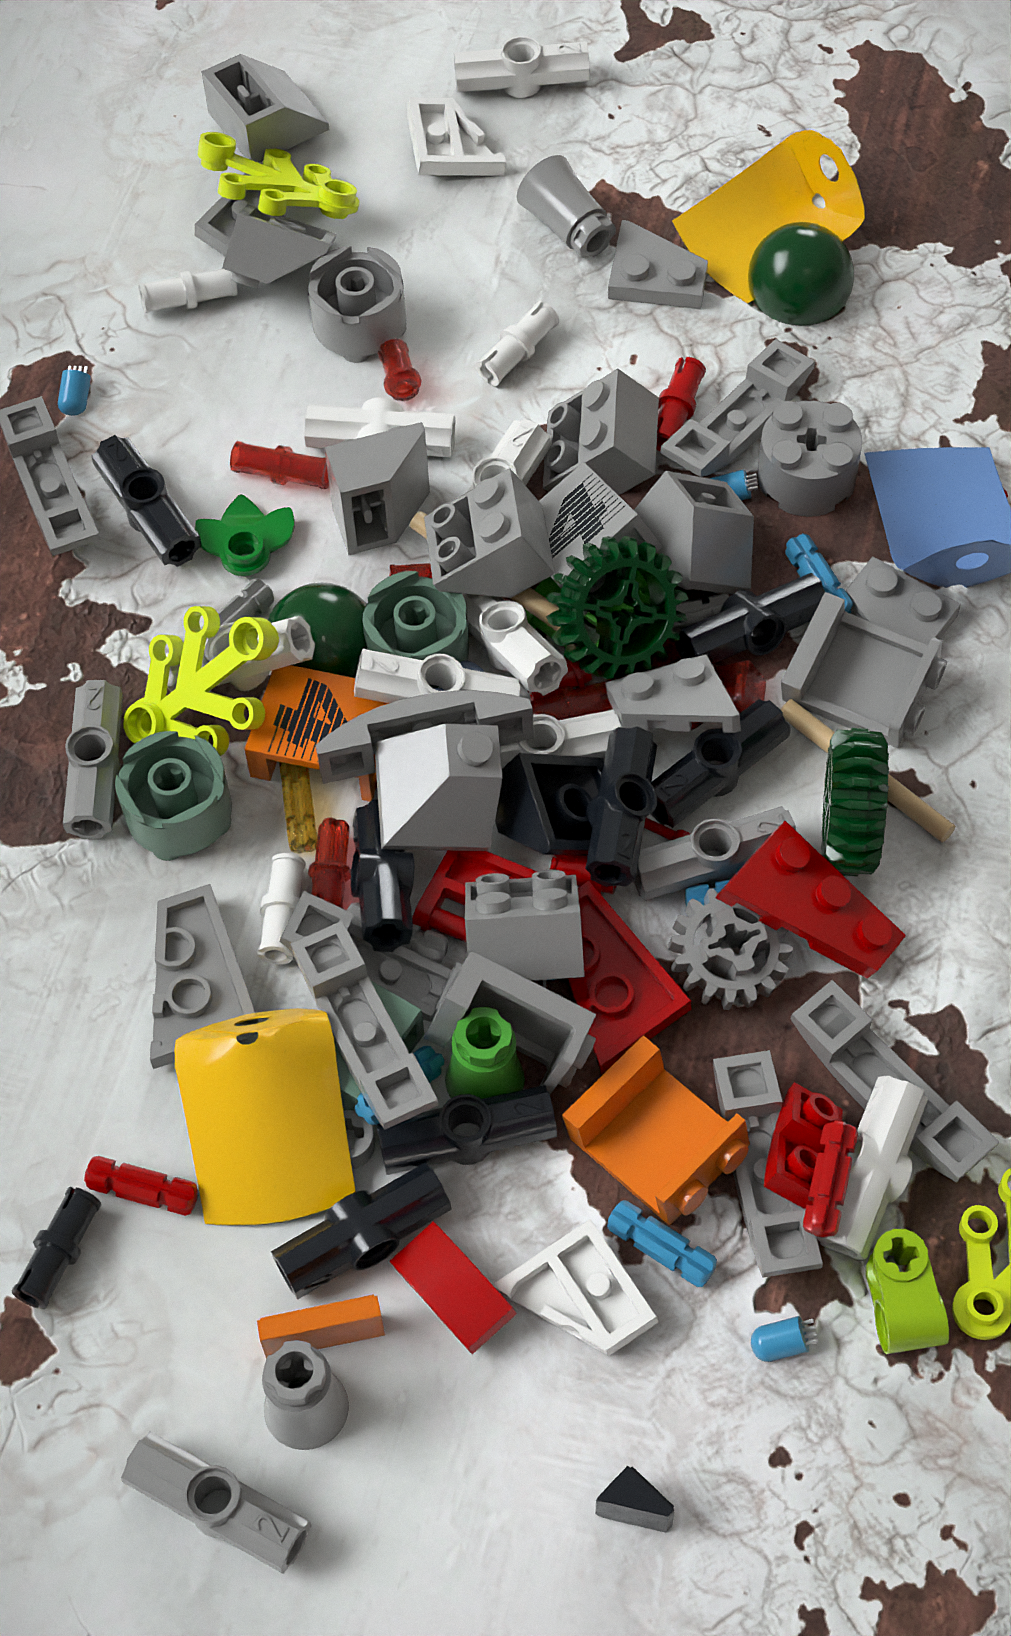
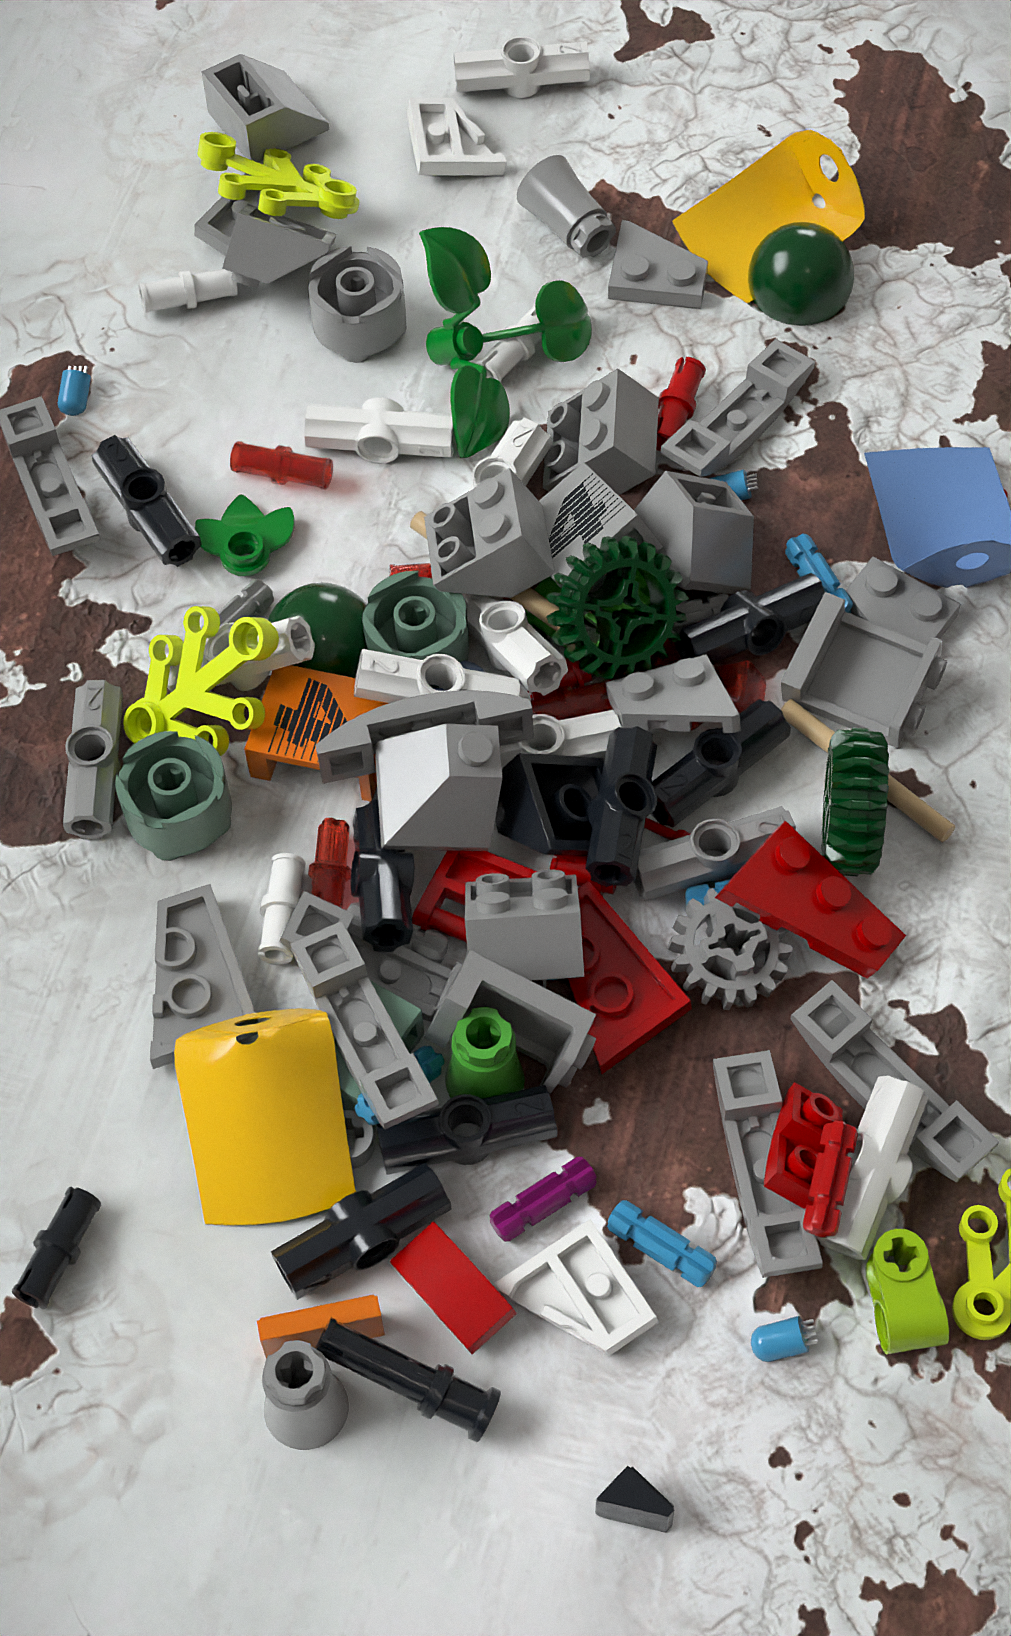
red axle [84,1156,199,1216] -> none
light grey piece [121,1431,311,1574] -> none
clear yellow axle [279,762,318,854] -> none
light grey slope [324,422,430,555] -> none
clear red pin [378,339,422,401] -> none
orange panel [562,1036,750,1226] -> none
light grey brick [757,401,862,517] -> none
none -> black pin [315,1317,501,1442]
none -> green plant [419,227,592,458]
none -> magenta axle [489,1156,597,1242]

